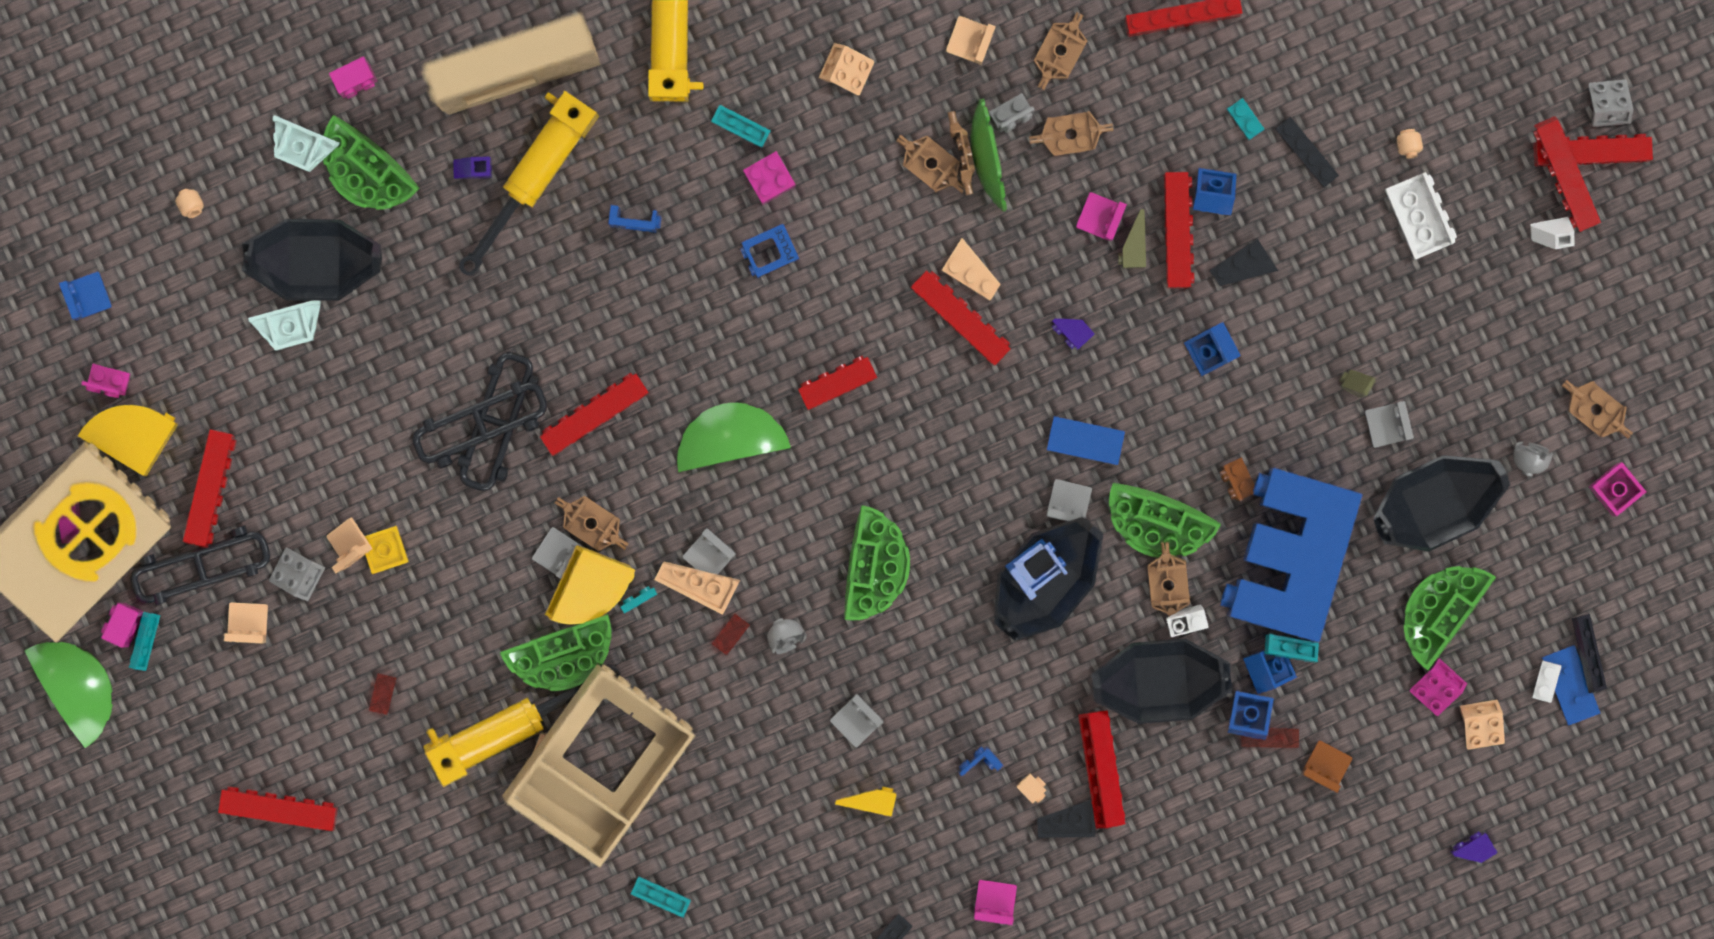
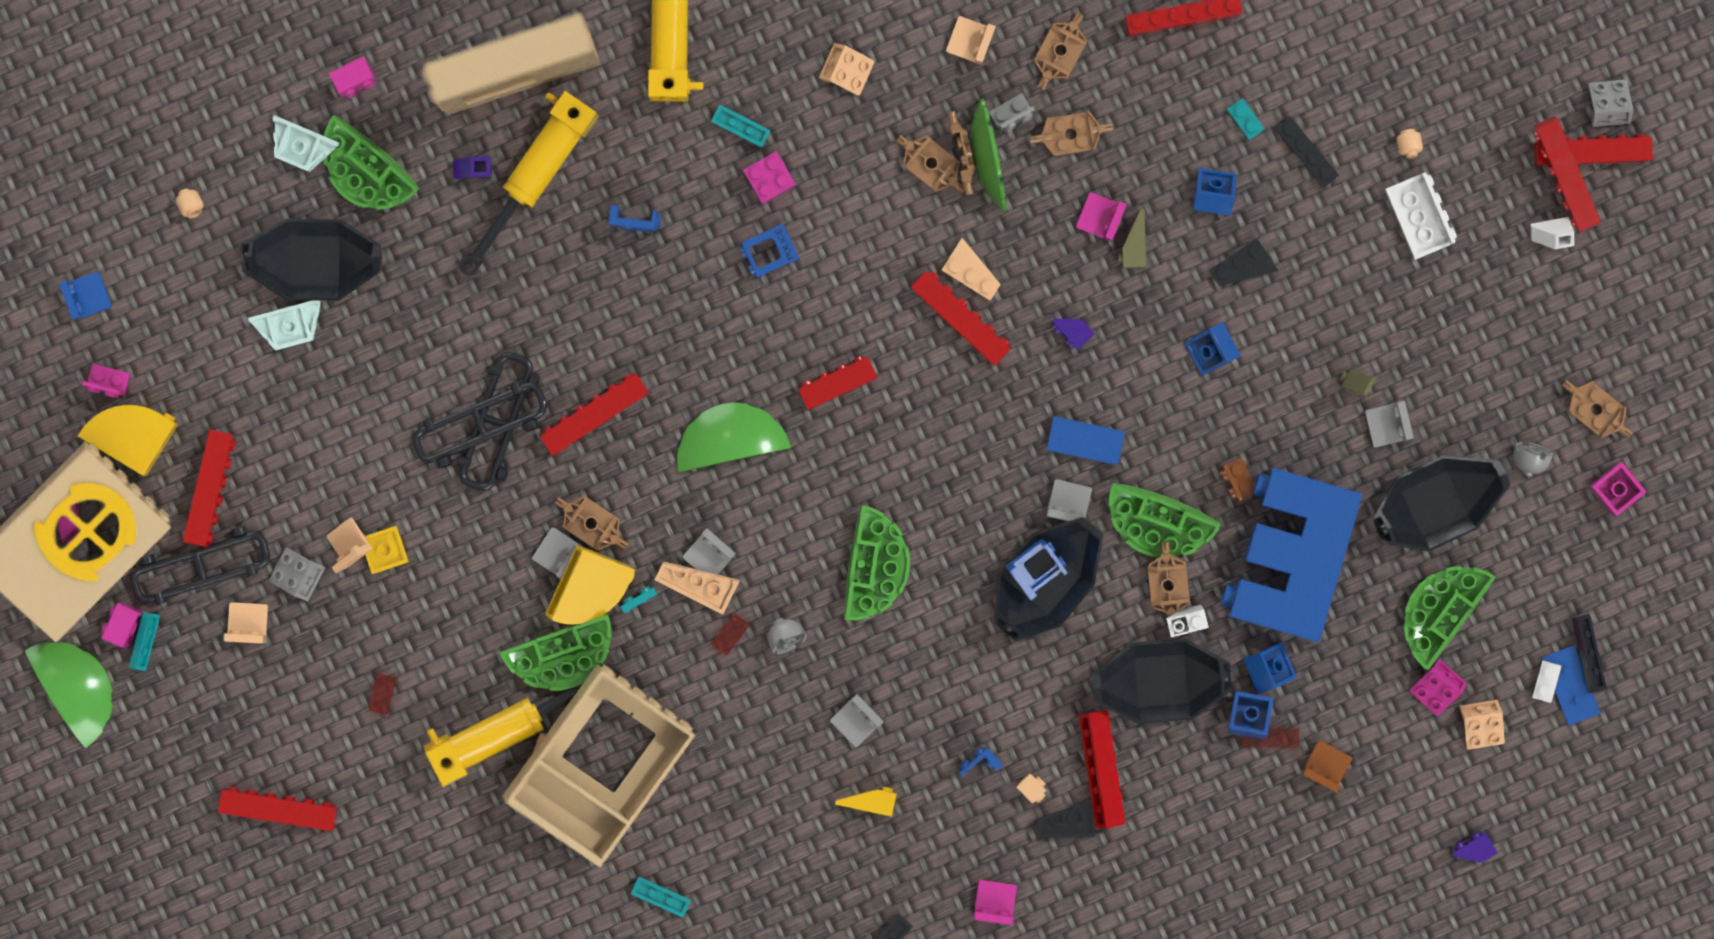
red brick [1164,172,1194,289] -> none
teal plate [1264,634,1319,663] -> none

